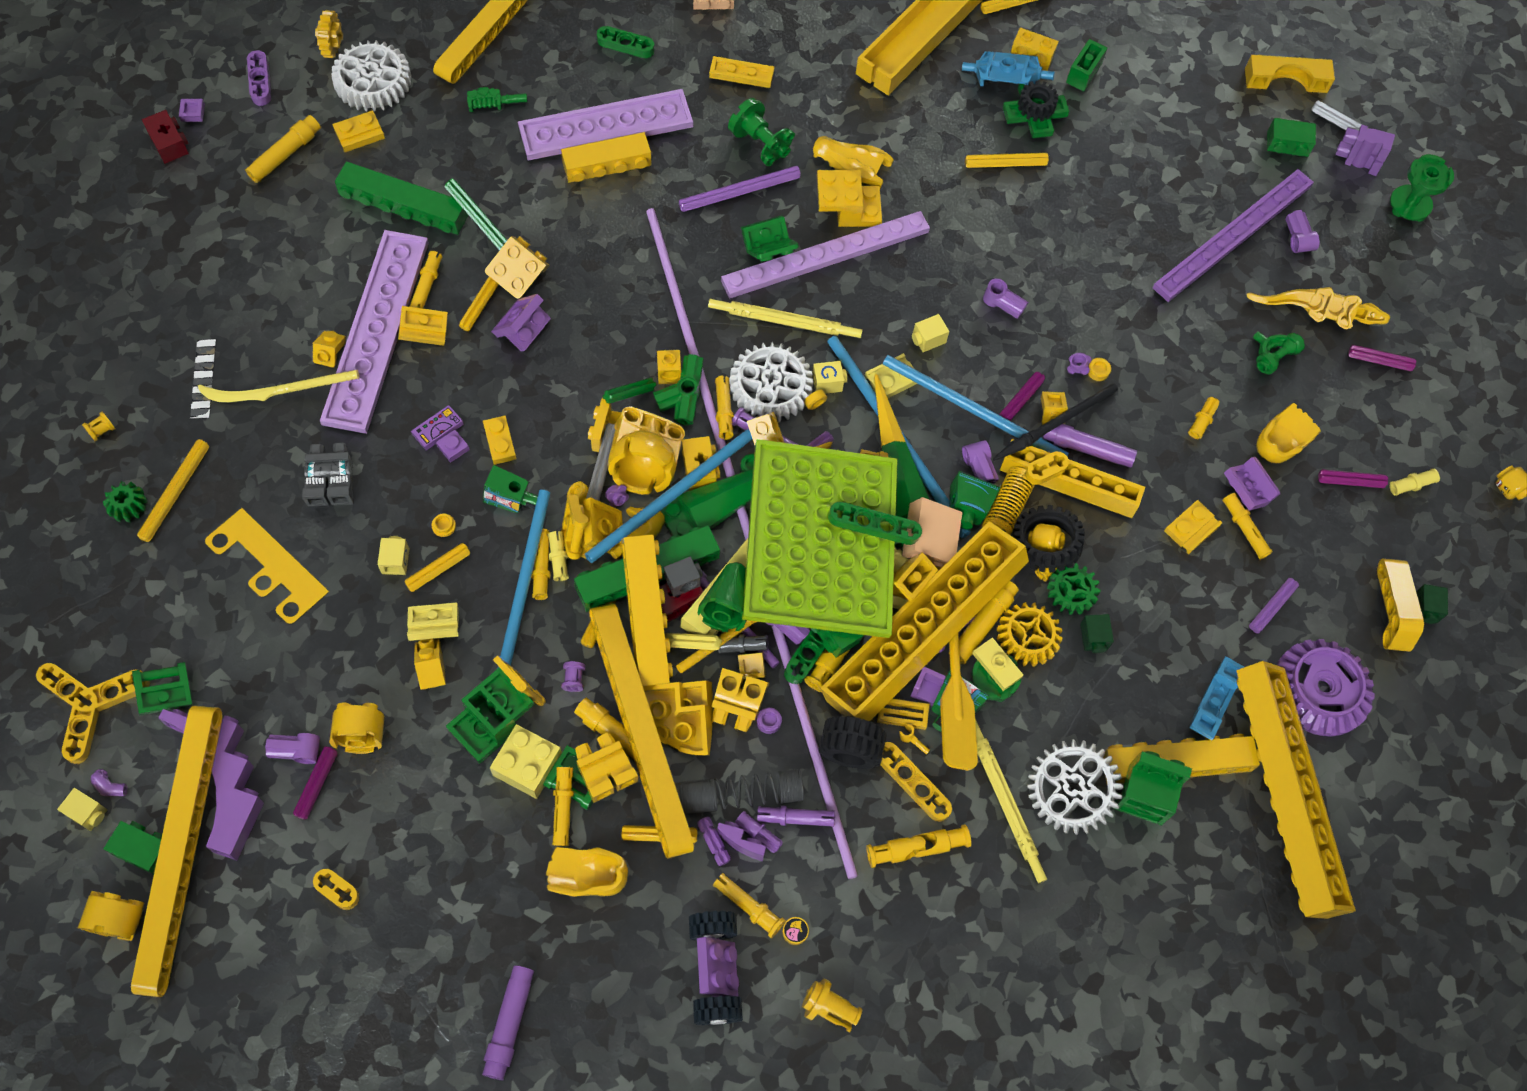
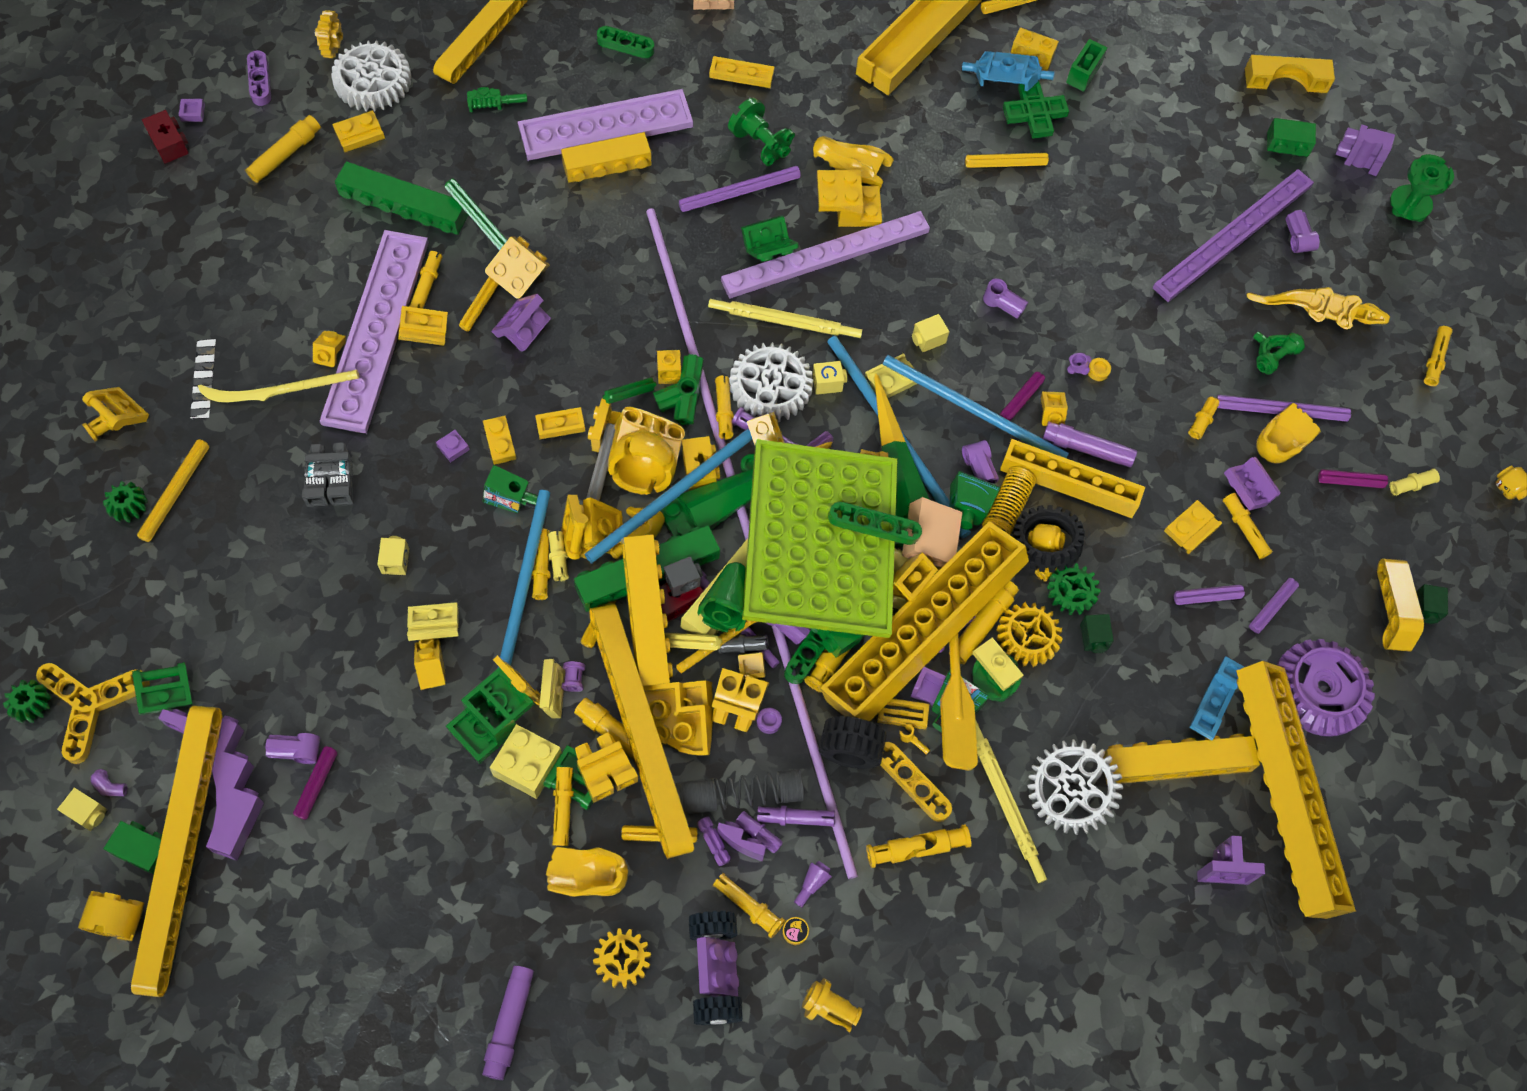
yellow piece [205,508,329,624] -> none
yellow beam [313,869,359,910] -> none
yellow brick [329,702,385,754] -> none
yellow axle [405,543,470,592] -> none
medium lavender tile [411,405,464,450] -> none
yellow plate [431,514,456,537] -> none
yellow tile [567,481,589,505] -> none
medium lavender plate [605,484,629,508] -> none
yellow tile [804,389,827,410] -> none
black piece [993,384,1118,461] -> none
black tyre [1018,81,1058,122] -> none
yellow beam [1025,451,1069,485] -> none
green bracket [1113,751,1192,826] -> none
light grey axle [1312,100,1370,130] -> none
magenta axle [1348,345,1416,371] -> none
none -> green gear [3,679,51,723]
none -> yellow plate [82,387,149,431]
none -> yellow plate [535,407,586,439]
none -> light yellow plate [539,659,565,719]
none -> yellow gear [593,928,651,989]
none -> medium lavender cone [794,861,832,908]
none -> medium lavender axle [1174,585,1245,605]
none -> medium lavender bracket [1197,836,1265,885]
none -> medium lavender axle [1216,395,1351,421]
none -> yellow pin [1424,326,1453,386]

